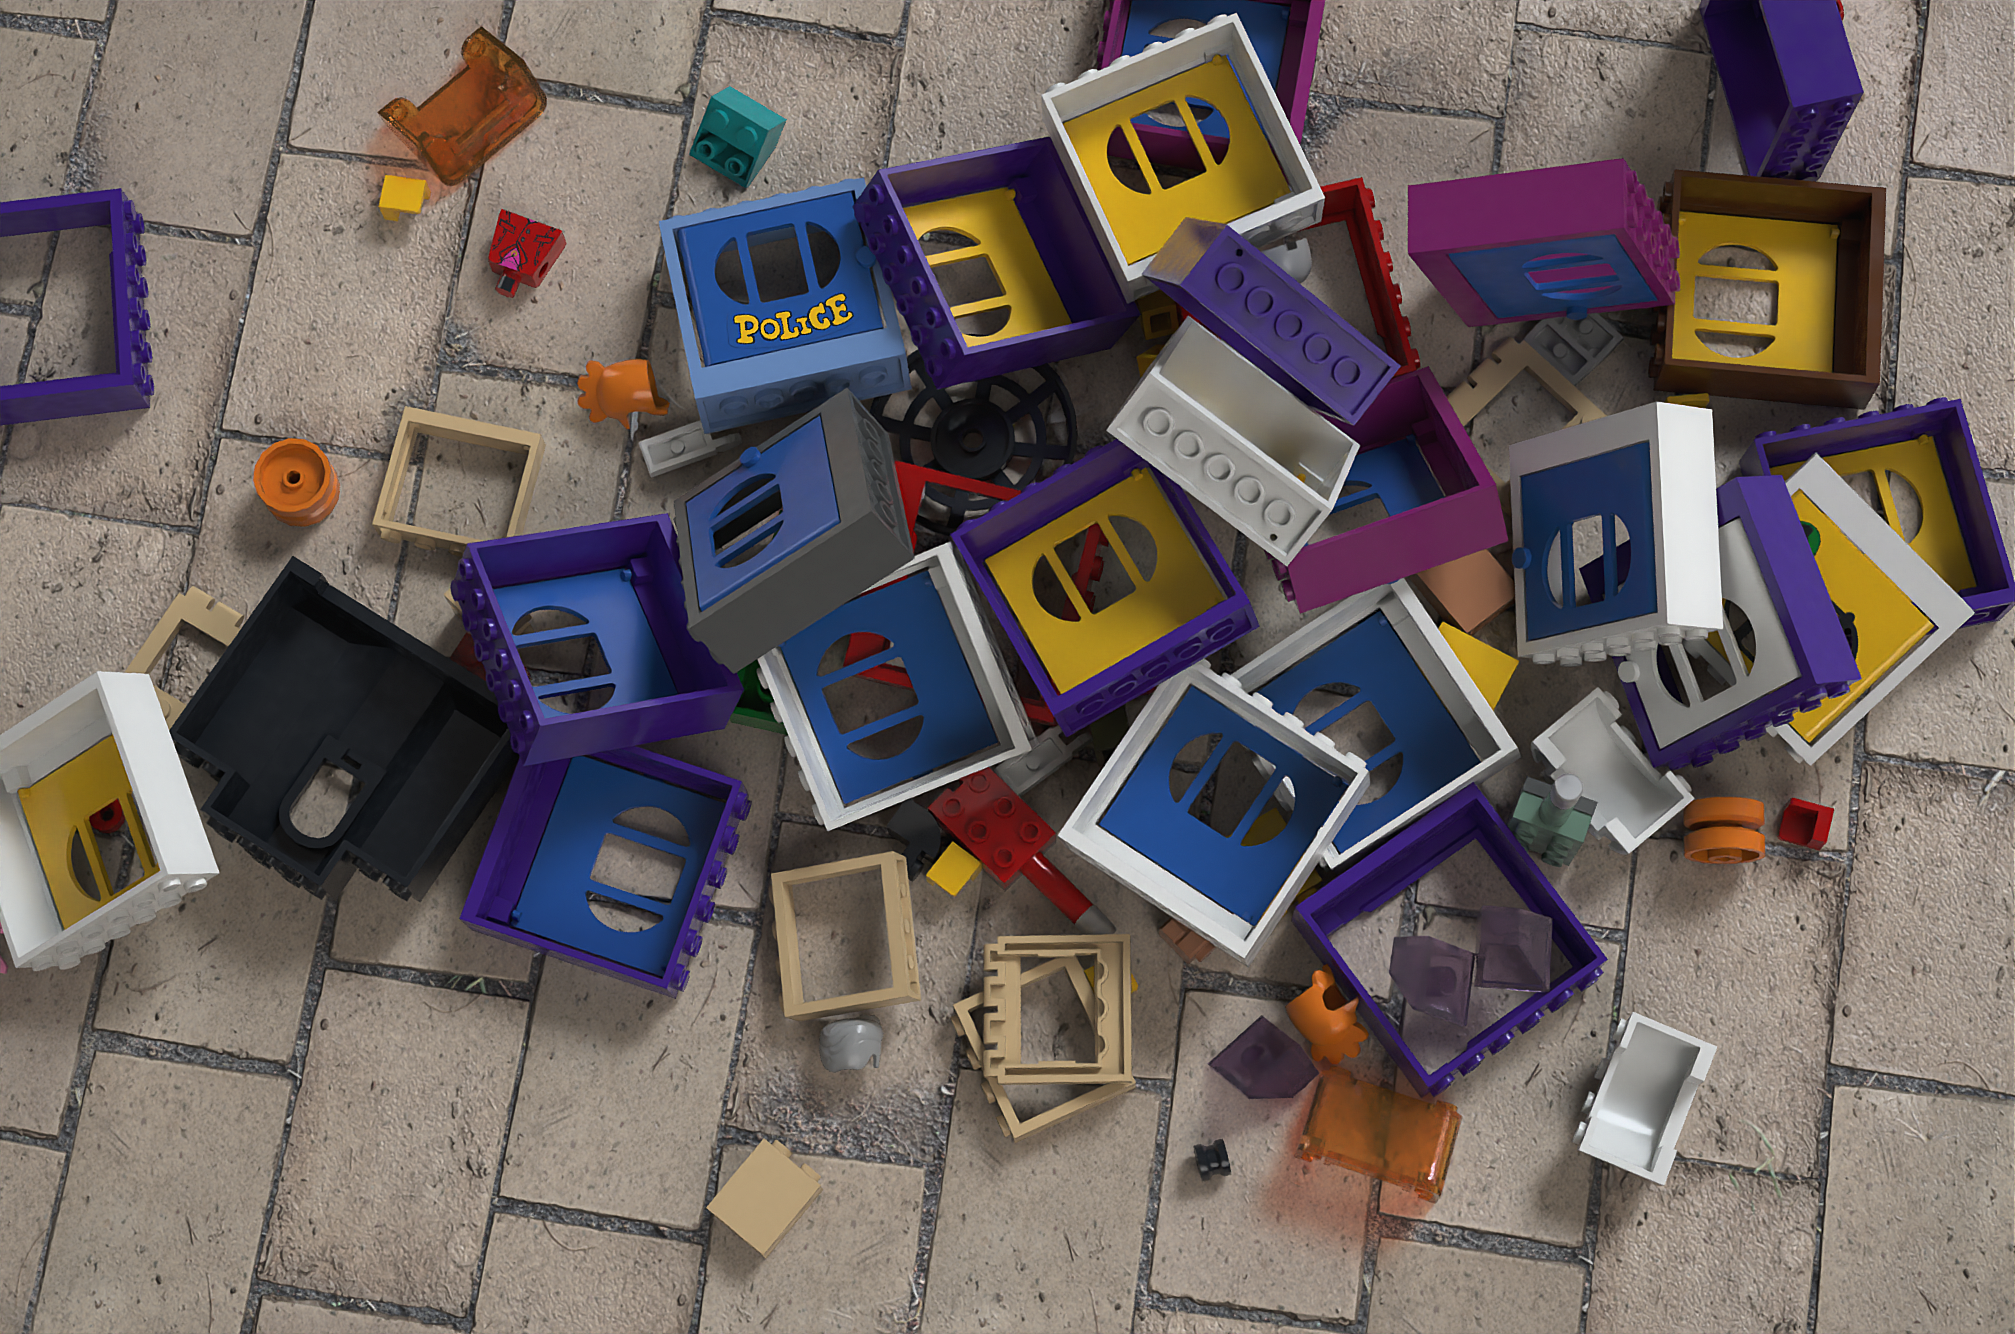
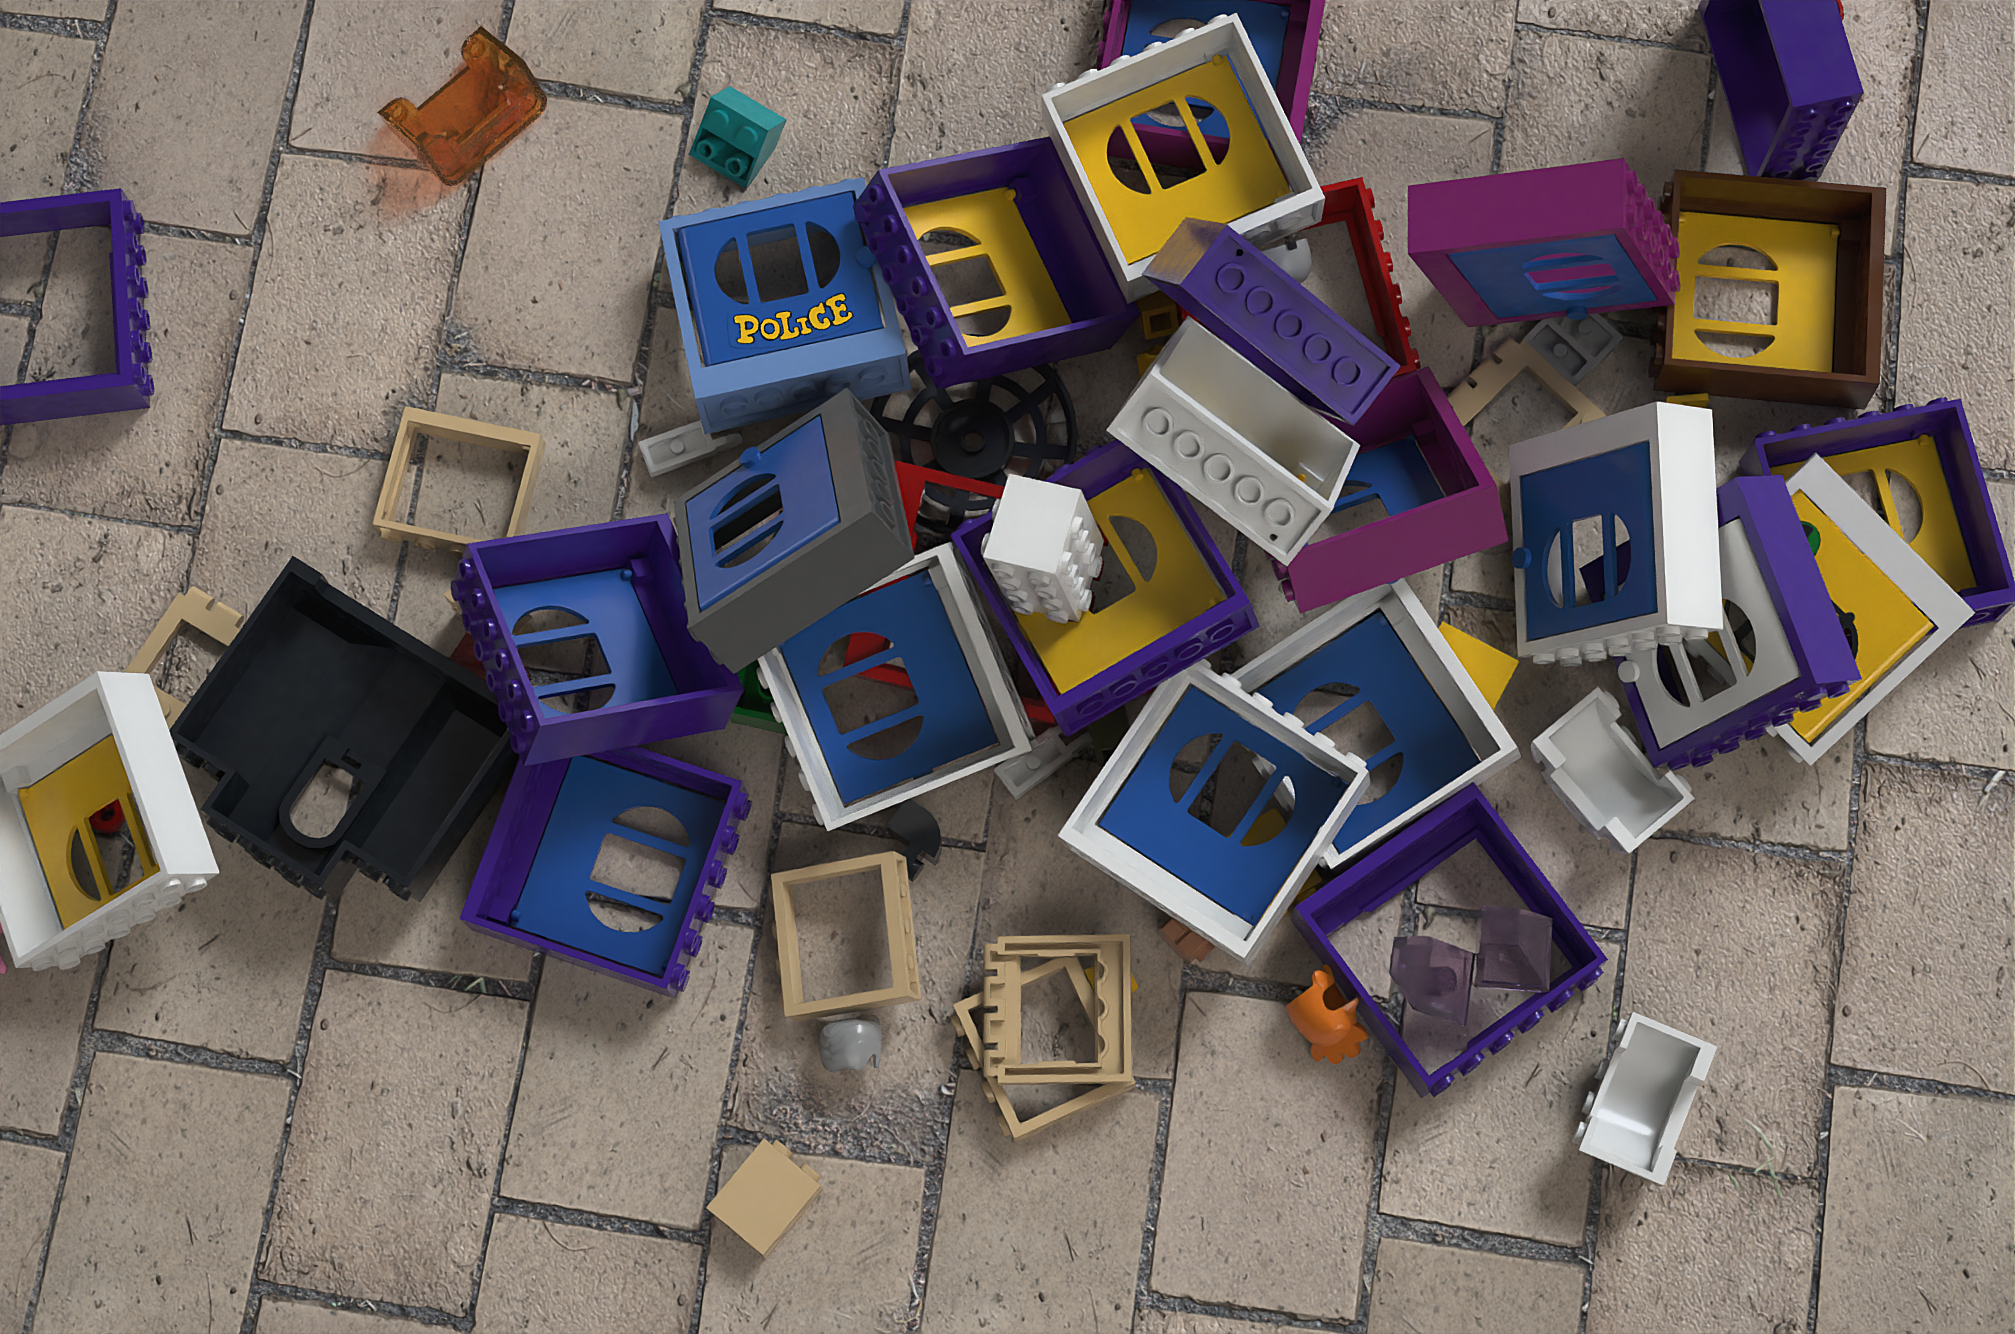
orange wheel [253,438,340,527] -> none
yellow panel [378,175,431,221] -> none
red torso [488,209,567,298] -> none
orange piece [577,359,670,429] -> none
yellow panel [926,841,982,897] -> none
red piece [928,767,1117,935] -> none
black wheel [1193,1139,1231,1182] -> none
clear purple slope [1208,1015,1319,1099] -> none
clear orange windscreen [1294,1066,1463,1204] -> none
nougat brick [1409,549,1515,636] -> none
sand green piece [1506,773,1598,867] -> none
orange wheel [1683,797,1765,864] -> none
red panel [1777,798,1834,851] -> none
none -> white brick [981,474,1104,623]

